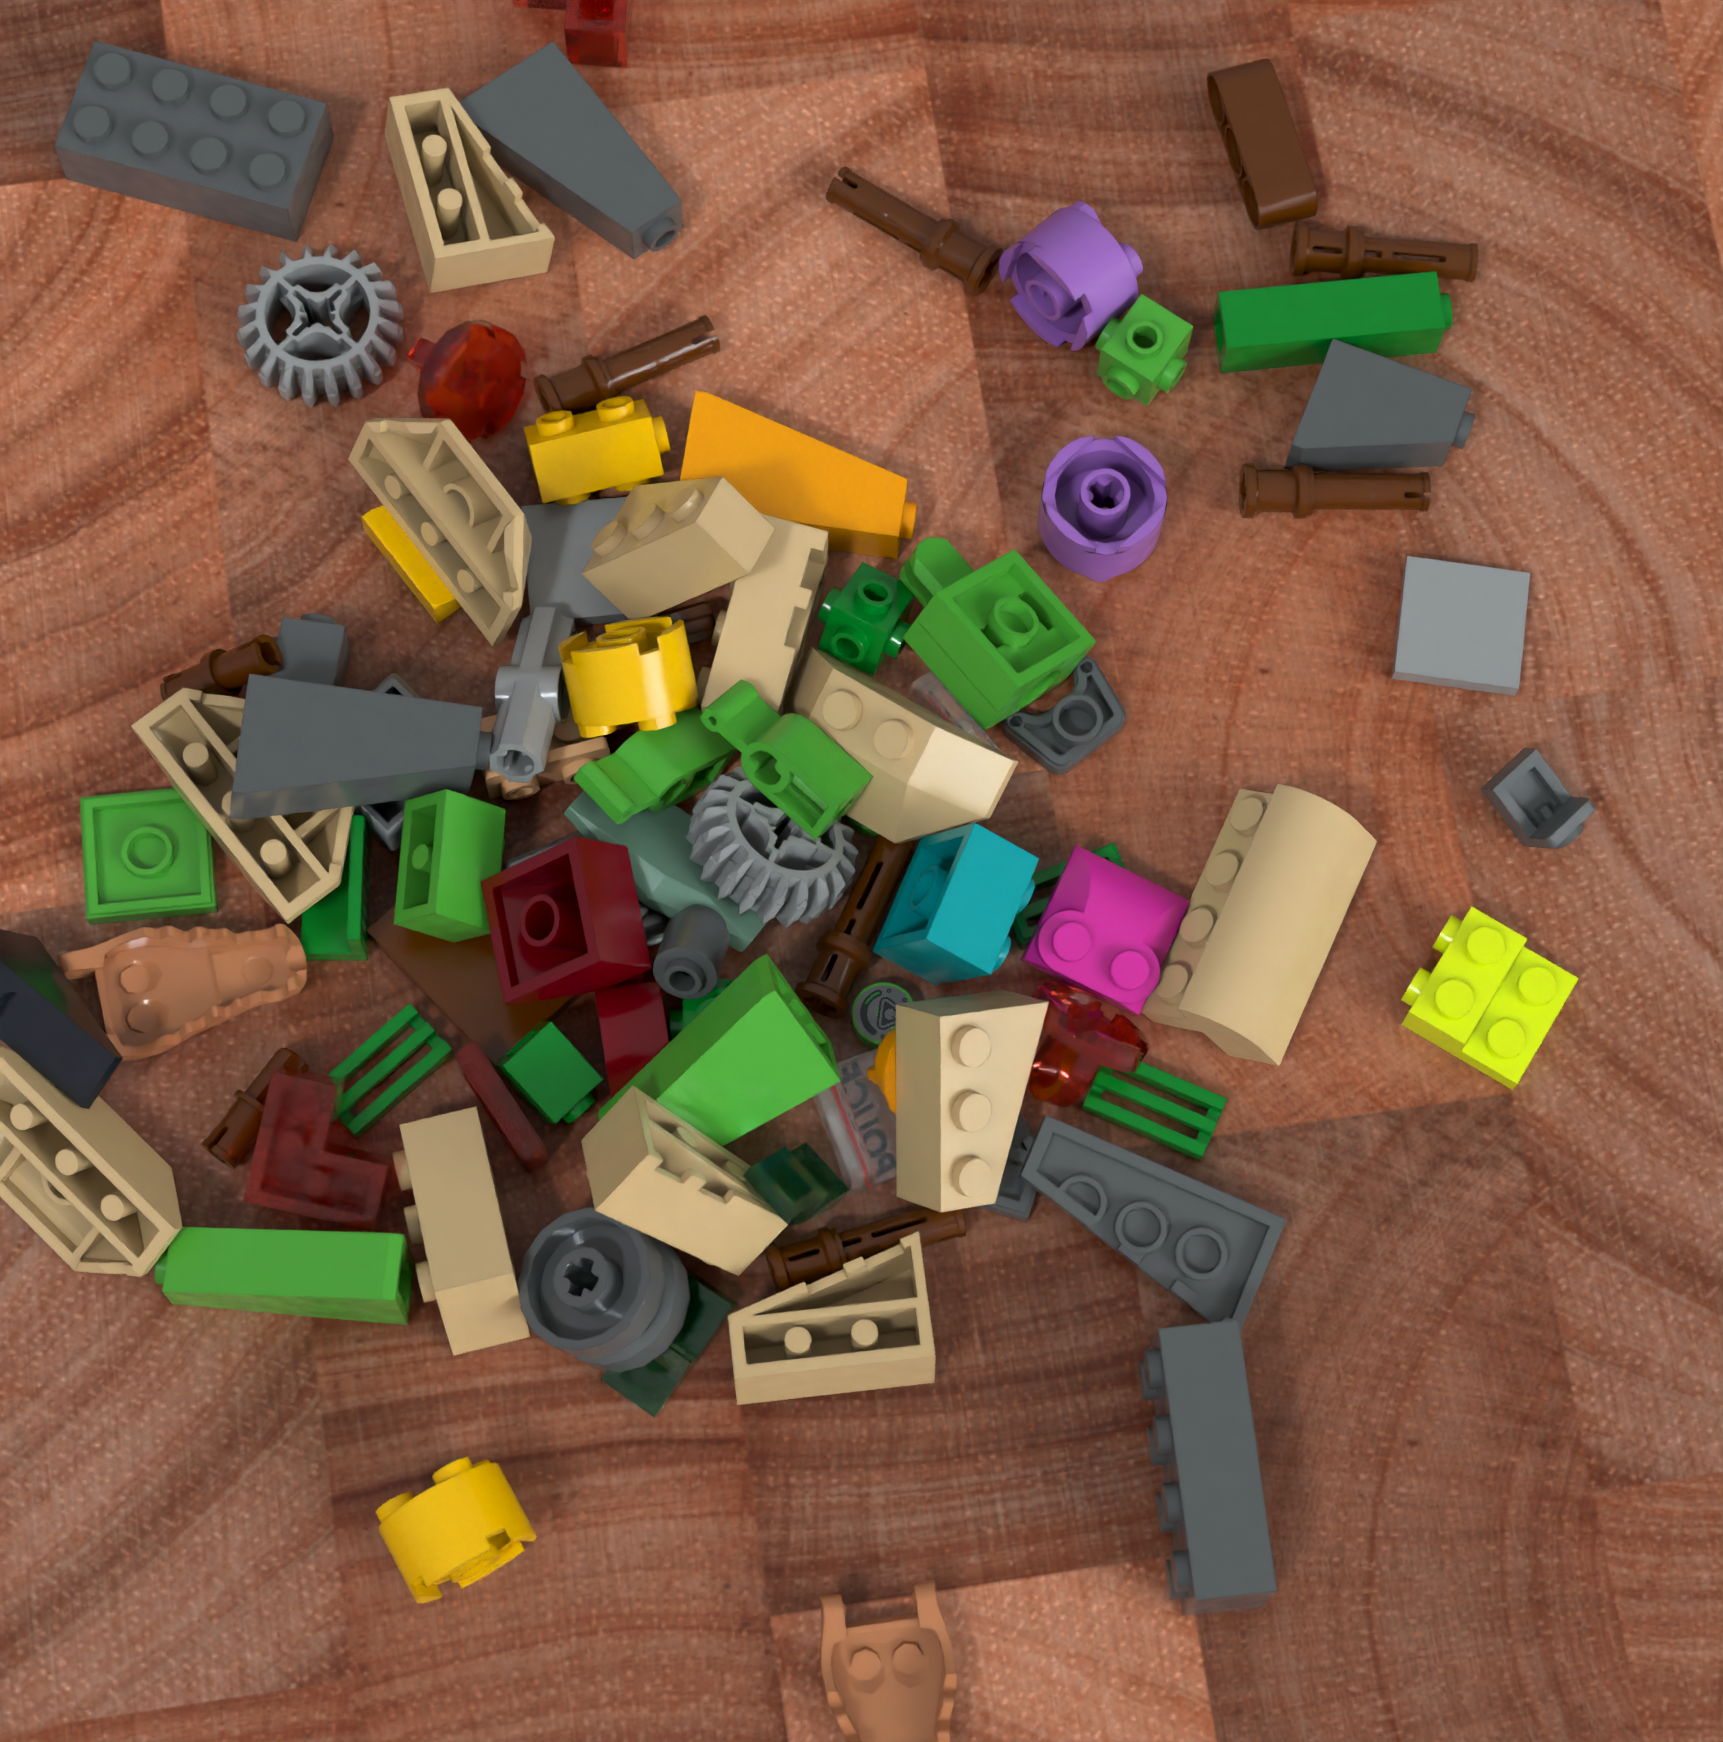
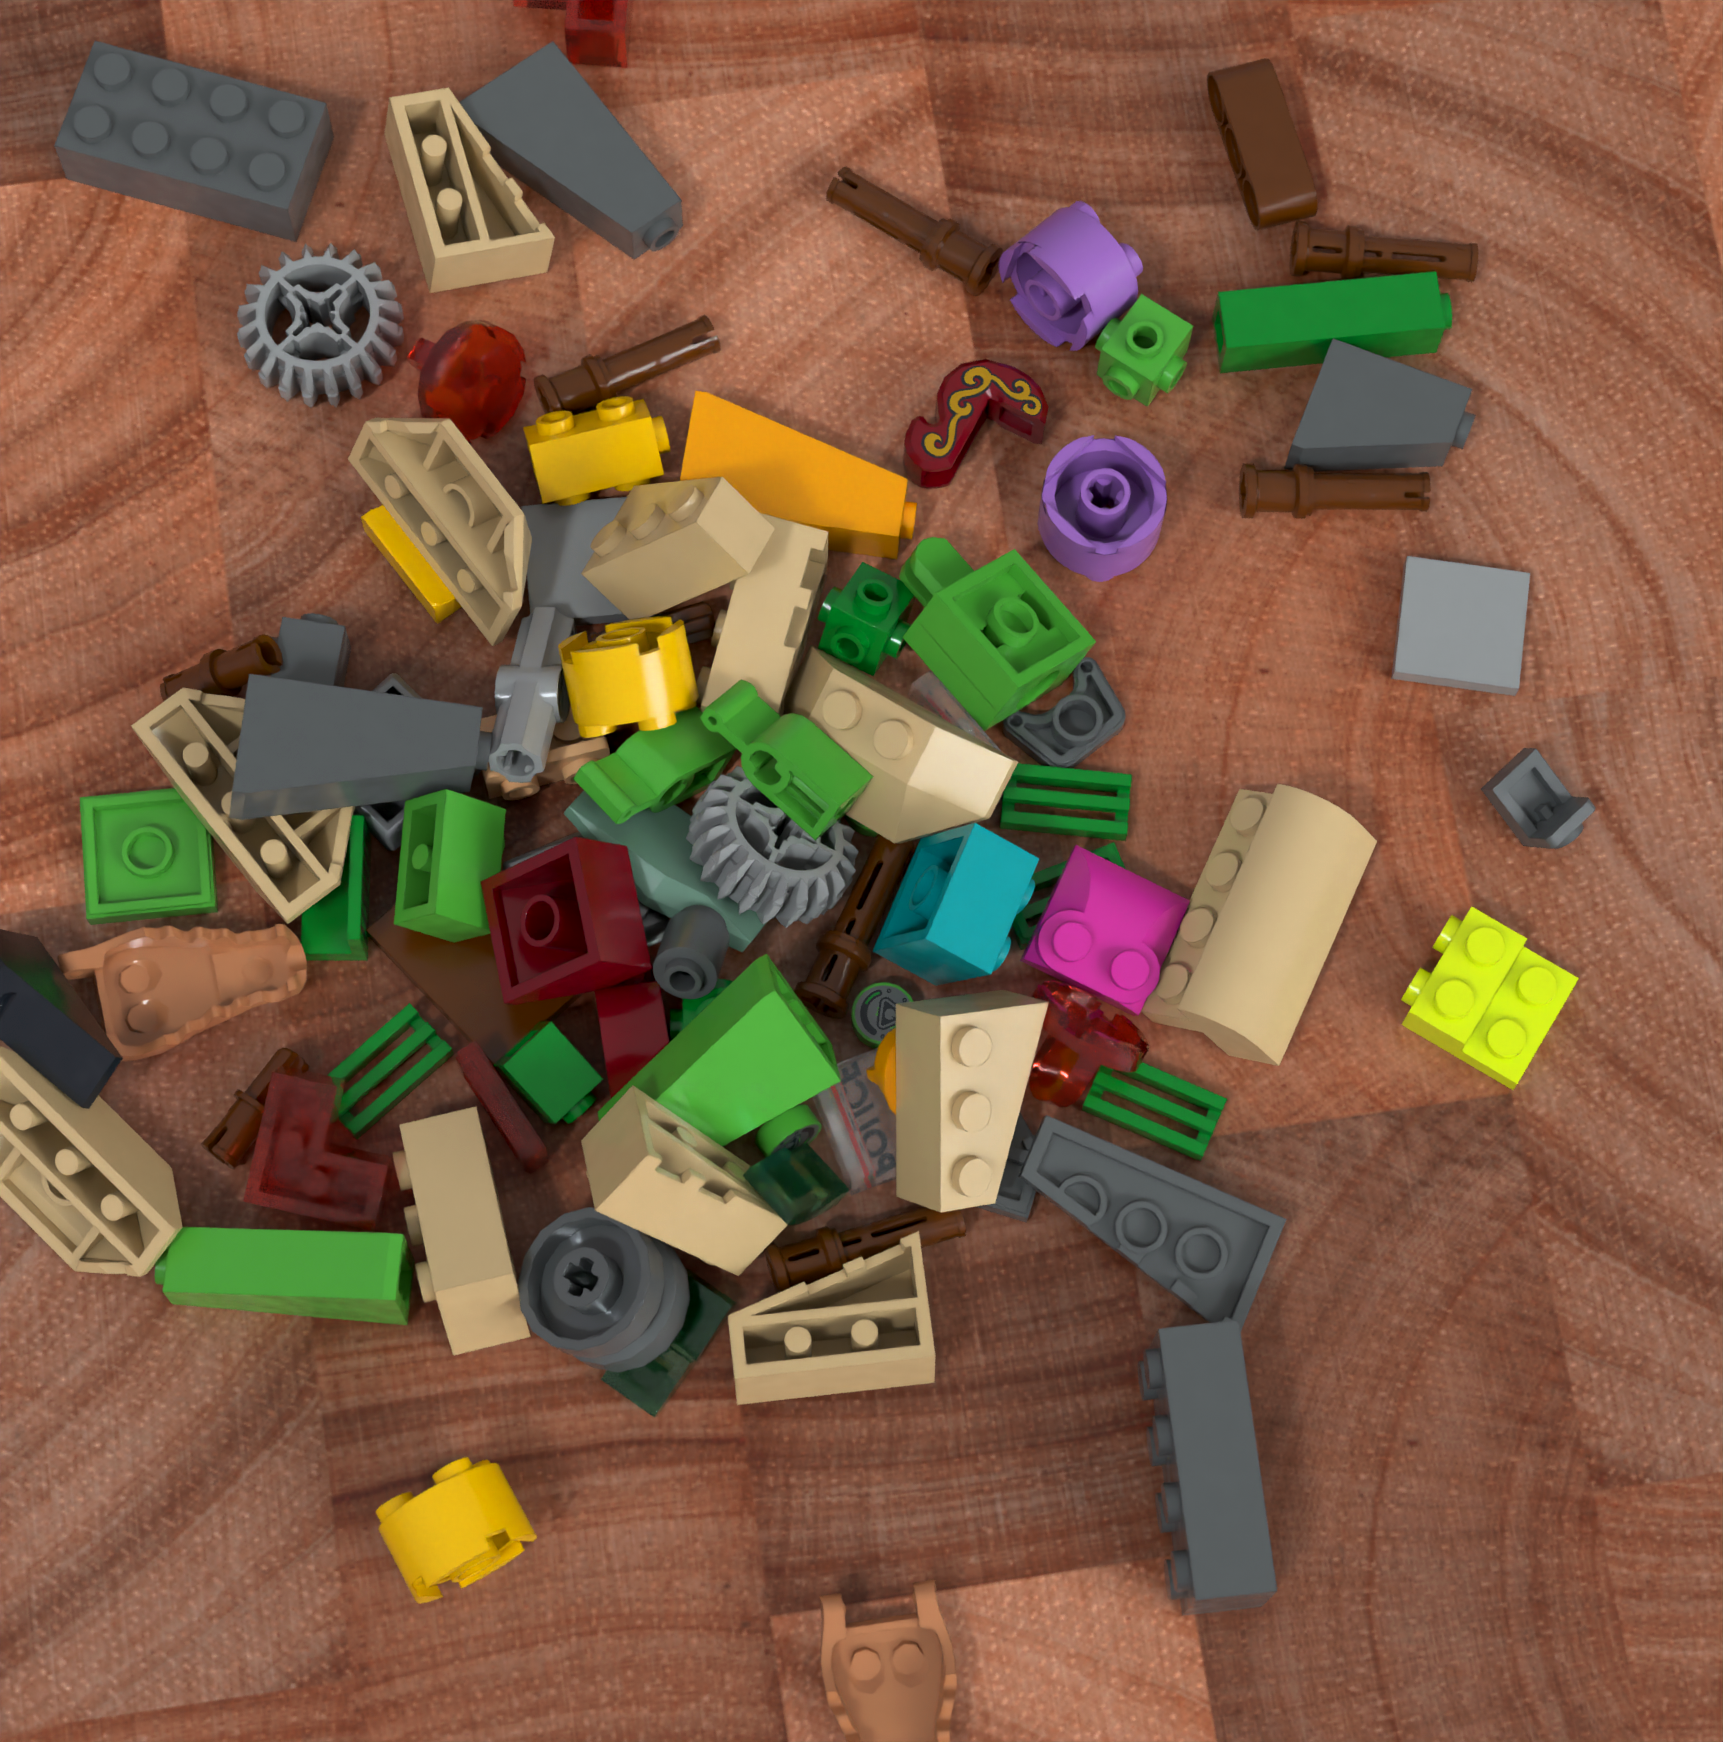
none -> bright green tile [755,1104,822,1163]
none -> dark red animal [903,359,1048,489]
none -> green tile [1000,763,1132,841]

